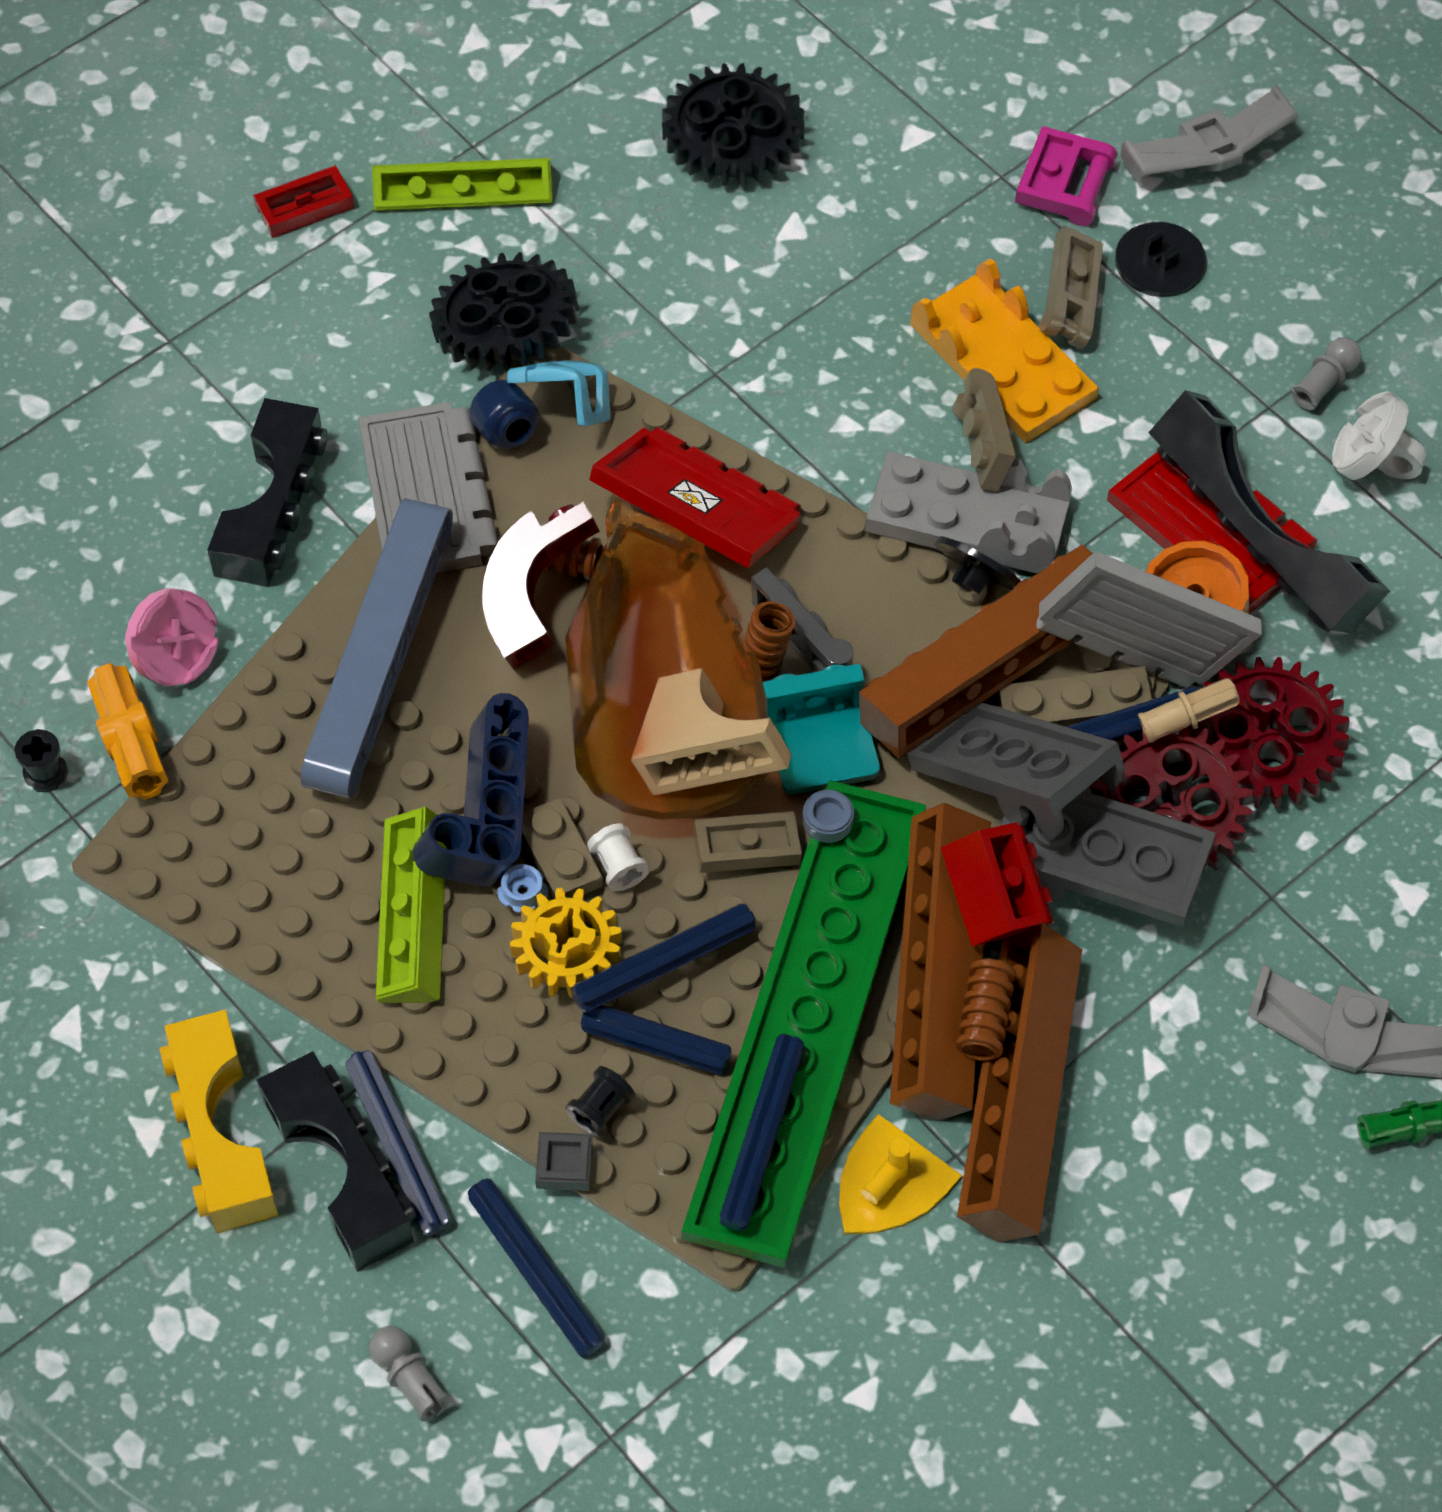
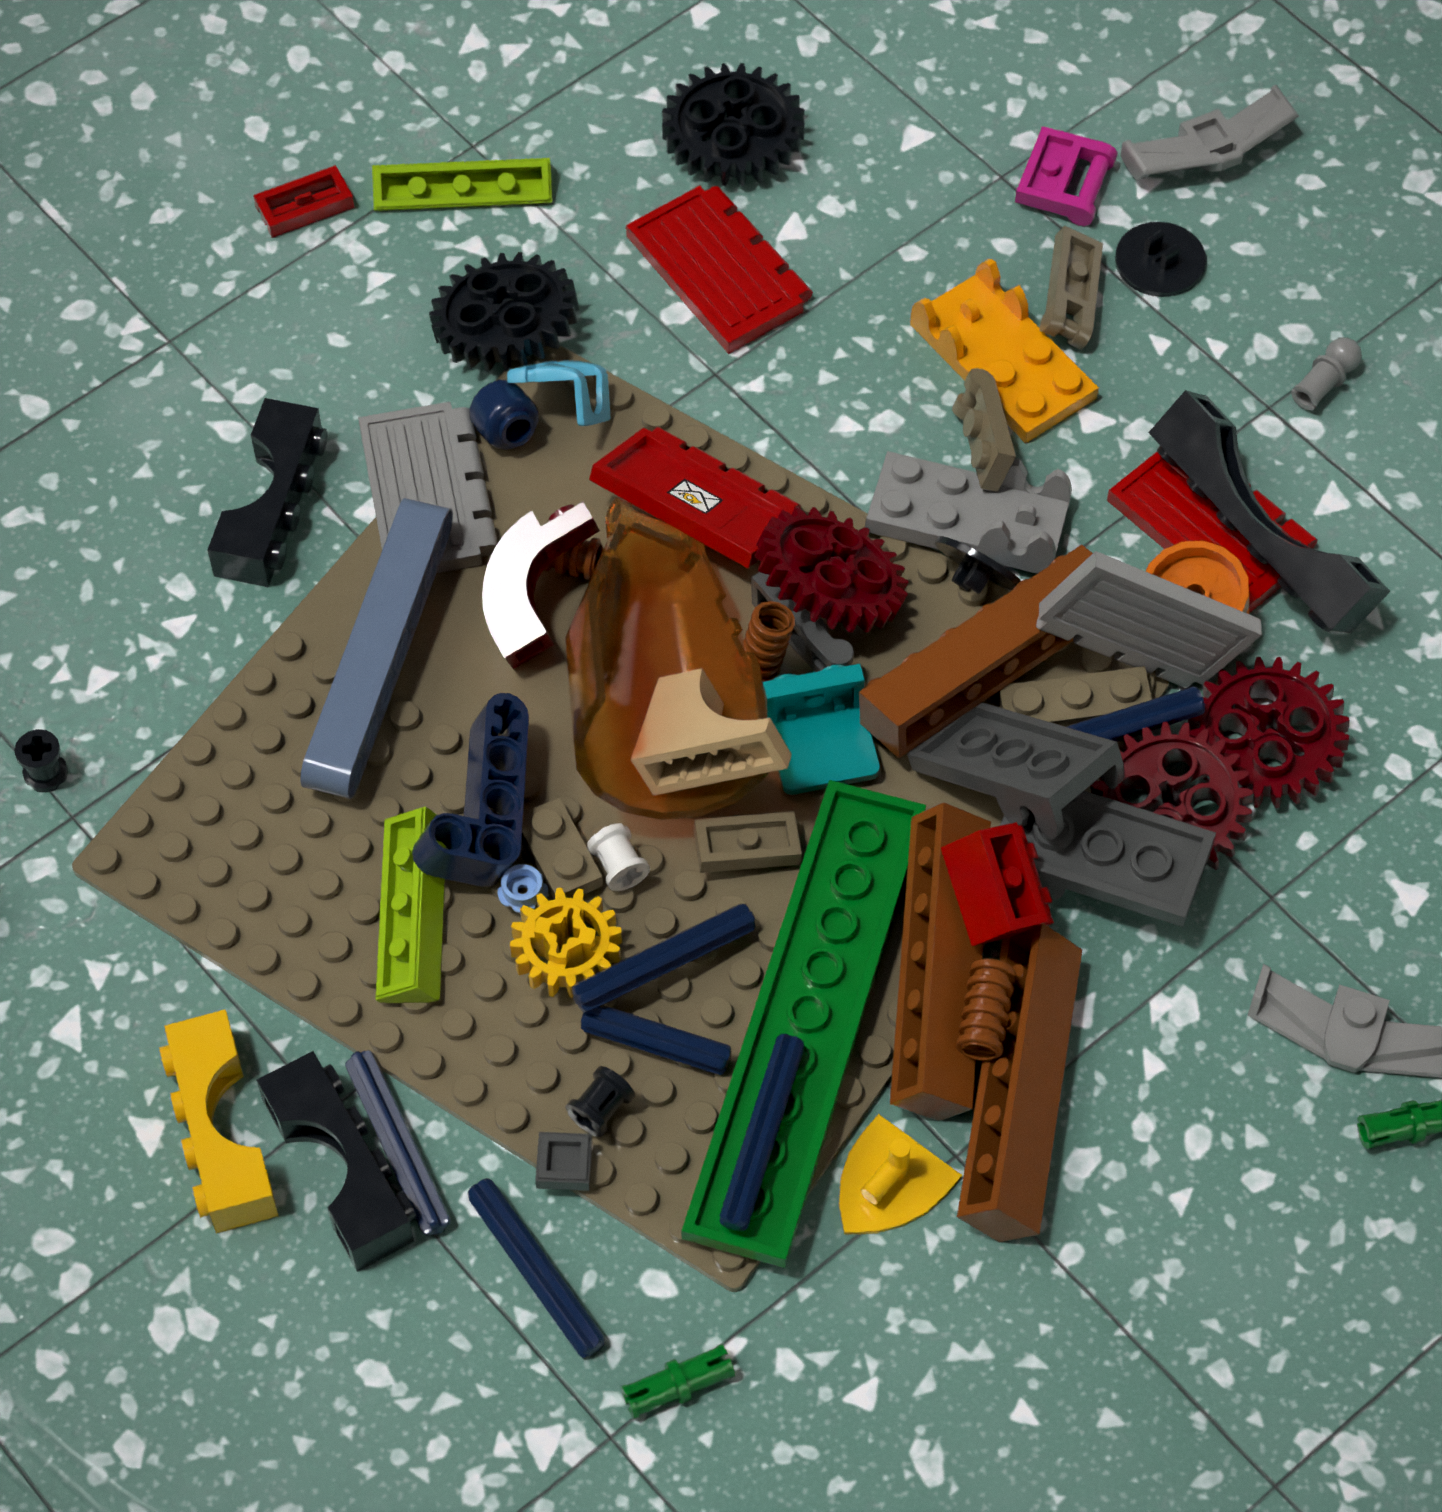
light orange piece [87,663,169,800] -> none
bright pink tile [125,588,218,686] -> none
light grey pin [369,1326,450,1422] -> none
sand blue tile [803,790,854,843] -> none
tan axle [1137,678,1240,743] -> none
white tile [1332,391,1427,480] -> none
none -> green pin [620,1344,735,1419]
none -> red hinge [626,185,813,354]
none -> dark red gear [755,507,909,633]

